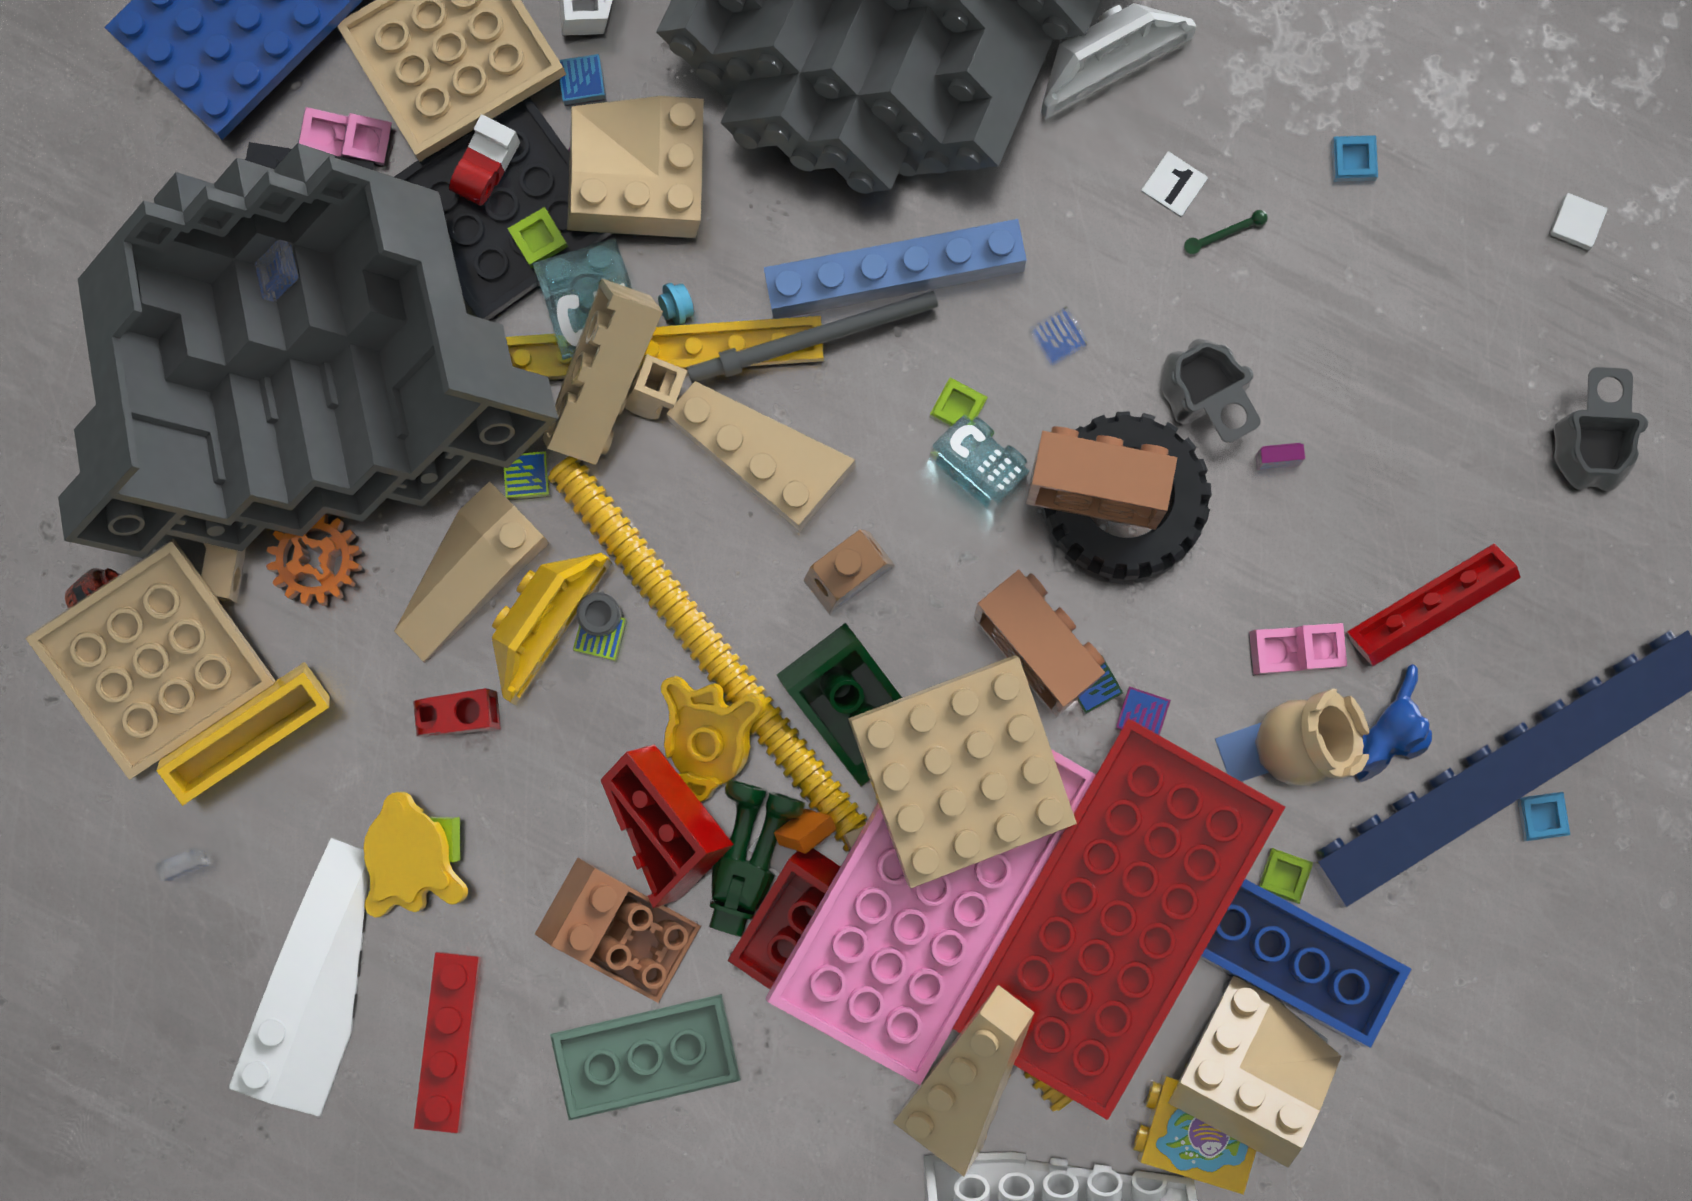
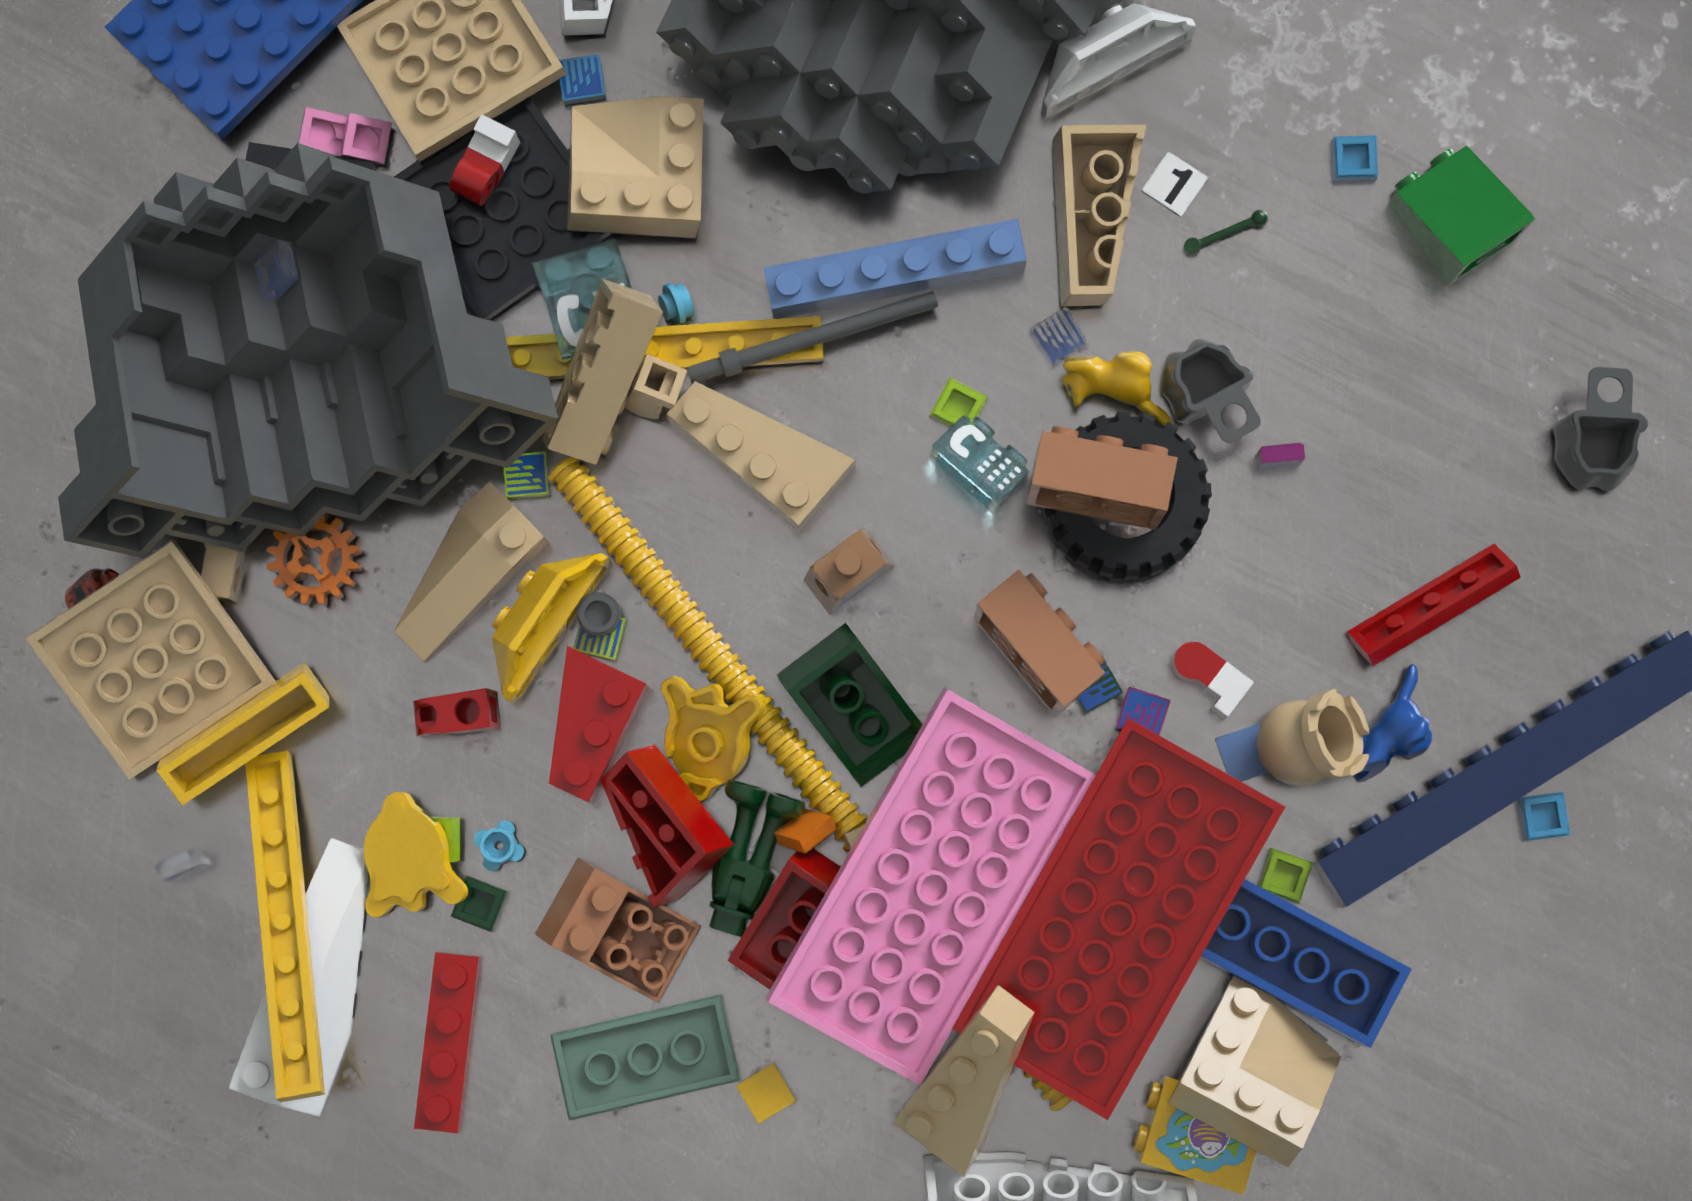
lime plate [507,207,568,268] -> none
tan plate [848,655,1077,888] -> none
bright pink slope [1249,623,1347,675] -> none
white tile [1549,193,1608,250] -> none
none -> yellow plate [245,750,325,1102]
none -> dark green tile [450,876,509,932]
none -> medium azure plate [474,821,524,871]
none -> red wedge [549,646,650,805]
none -> yellow tile [736,1063,797,1124]
none -> tan wedge [1052,125,1146,306]
none -> yellow animal [1062,351,1173,426]
none -> leg [1171,642,1254,720]
none -> green slope [1389,145,1535,285]

